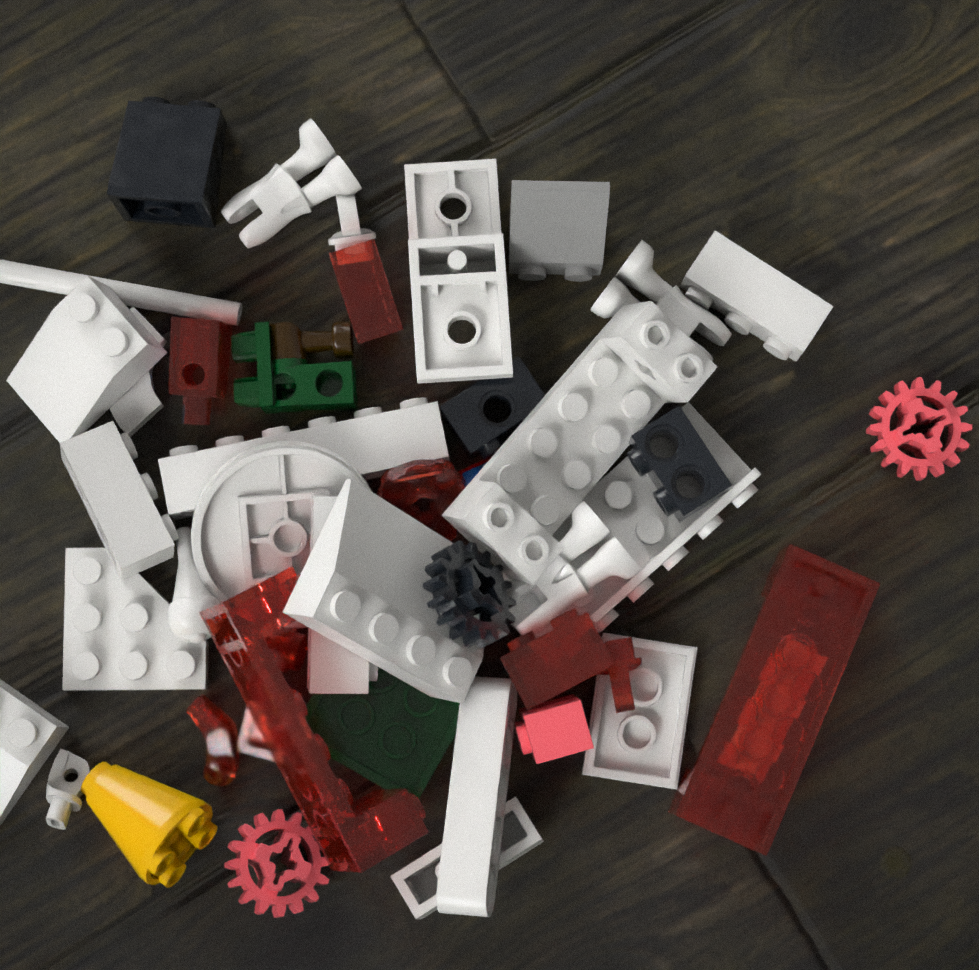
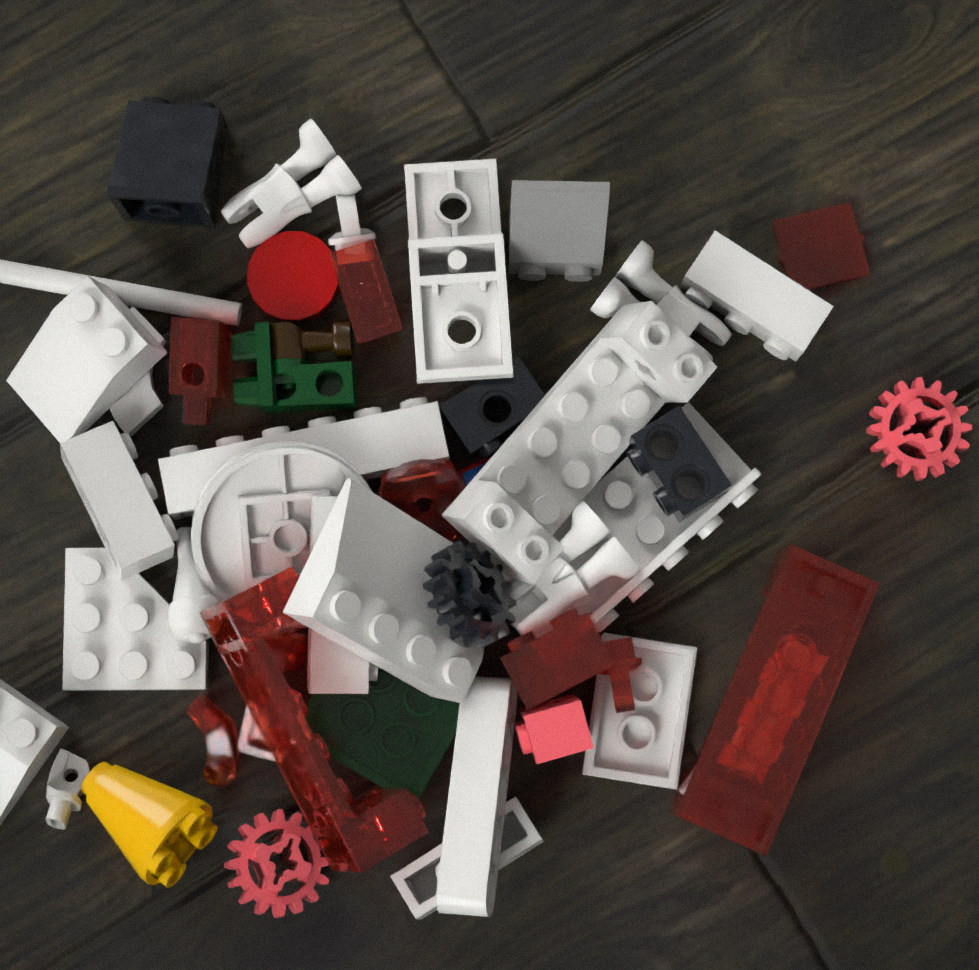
none -> red tile [247,231,339,323]
none -> clear red piece [772,203,870,290]

